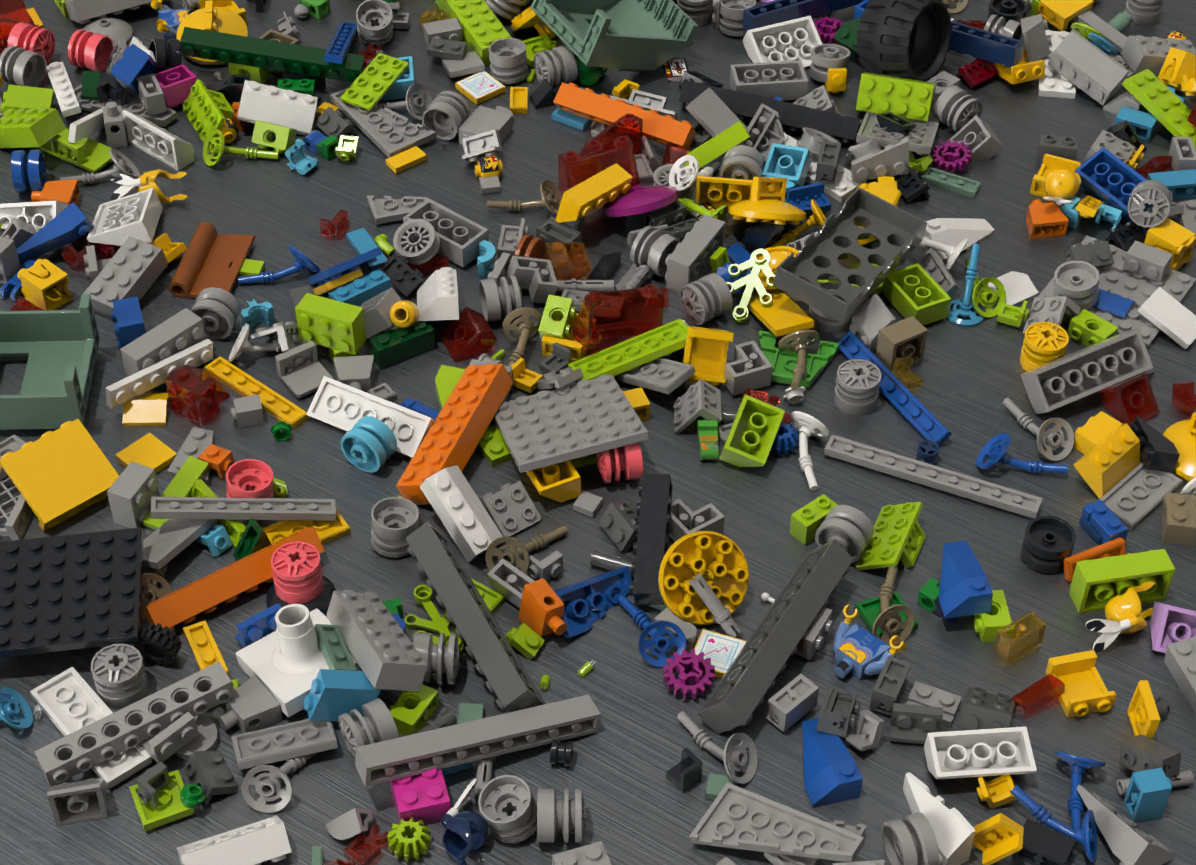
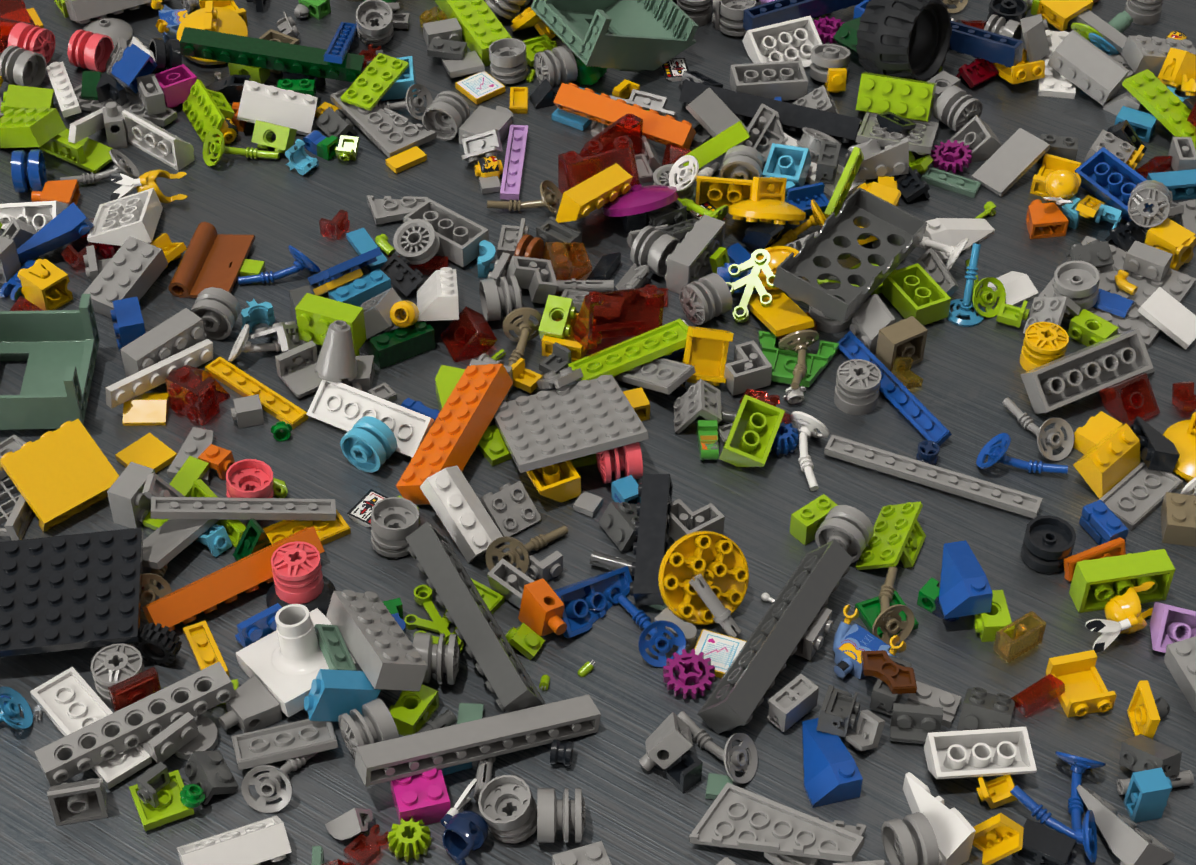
none -> clear red tile [108,667,161,712]
none -> light grey plate [142,473,185,500]
none -> light grey cone [315,320,358,383]
none -> piece [347,489,388,527]
none -> lavender plate [500,125,529,200]
none -> dark azure brick [611,475,641,504]
none -> light grey torso [639,712,693,771]
none -> lime tile [824,147,864,219]
none -> reddish brown tile [861,650,917,694]
none -> light grey tile [972,128,1050,197]
none -> lime hand [974,201,996,219]
none -> yellow arm [1115,270,1138,295]

